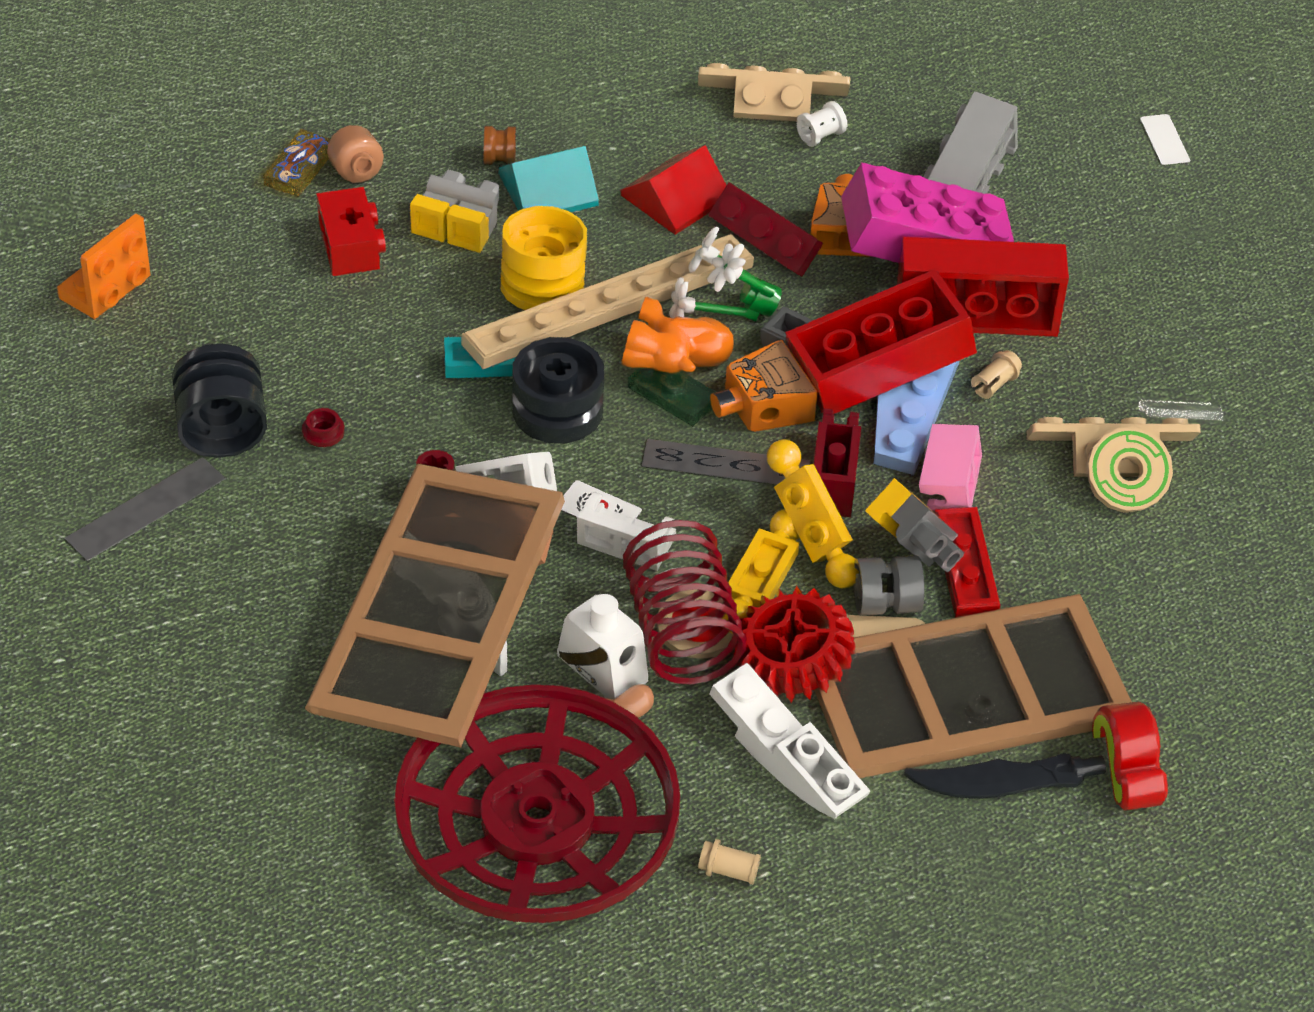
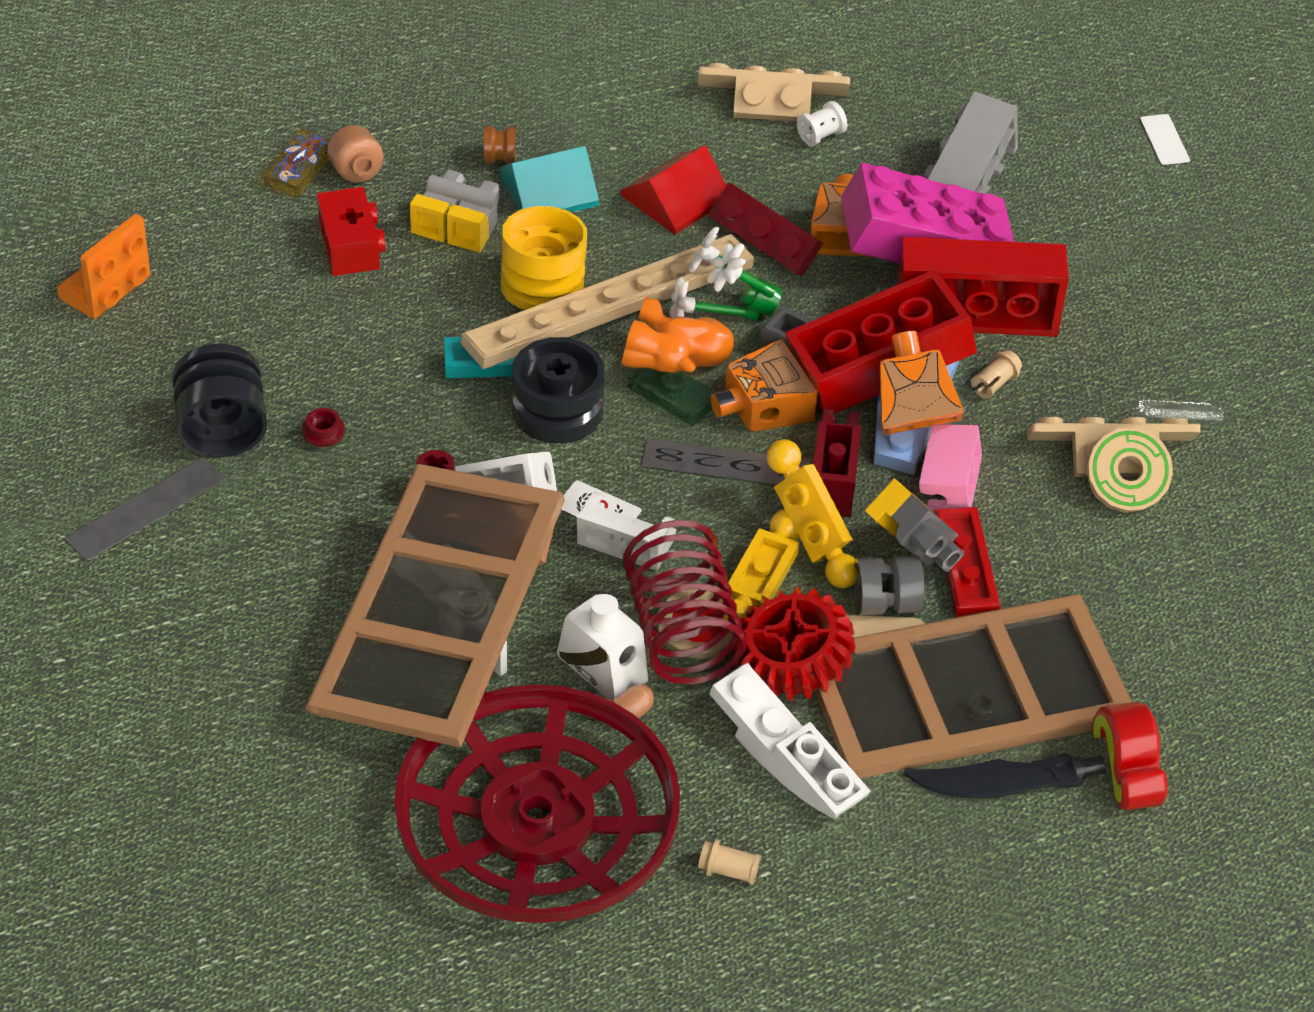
none -> torso [880,331,964,436]

